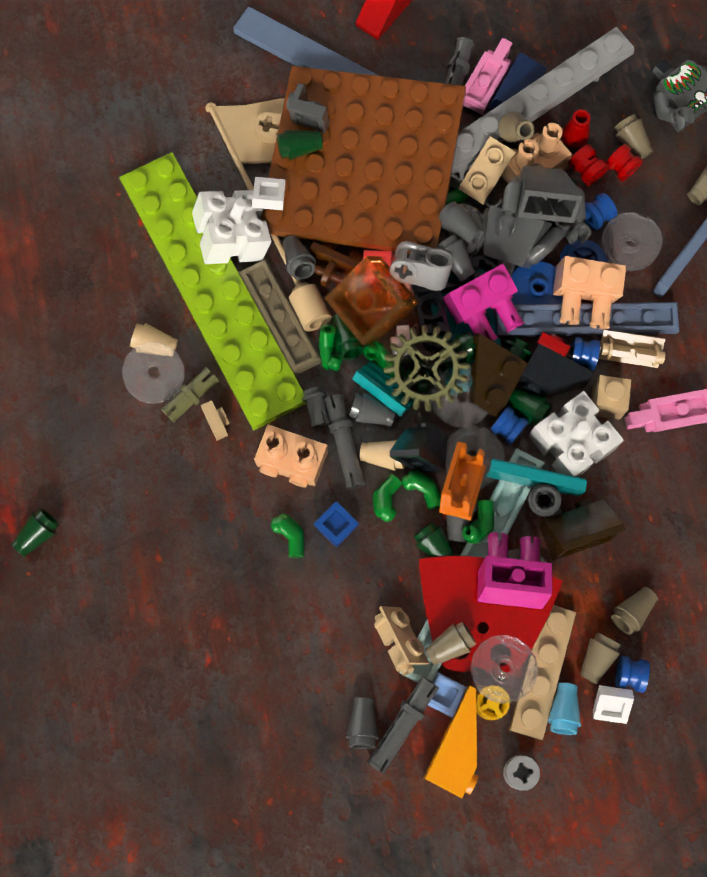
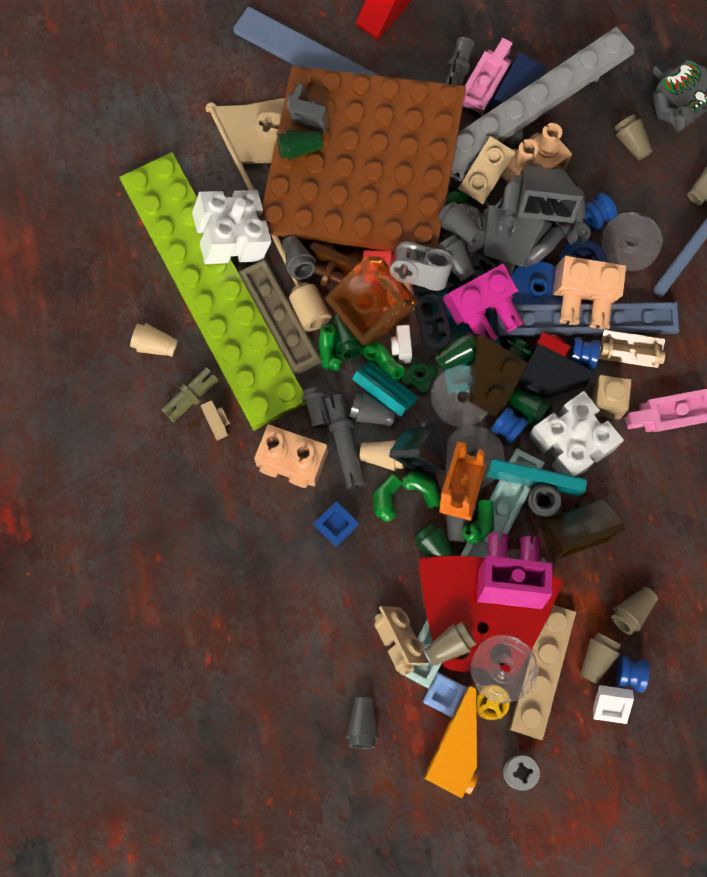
dark green cone [11,508,60,556] -> none
clear plate [122,342,185,404] -> none
white plate [252,177,286,210] -> none
green arm [271,514,304,558] -> none
dark grey pin [367,676,439,774] -> none
olive gear [384,325,470,411] -> none
dark tan cone [499,111,534,142] -> none
medium azure cone [548,683,581,735] -> none
red cone [561,109,590,149] -> none
red wheel [568,144,610,186] -> none
red wheel [607,144,643,182] -> none

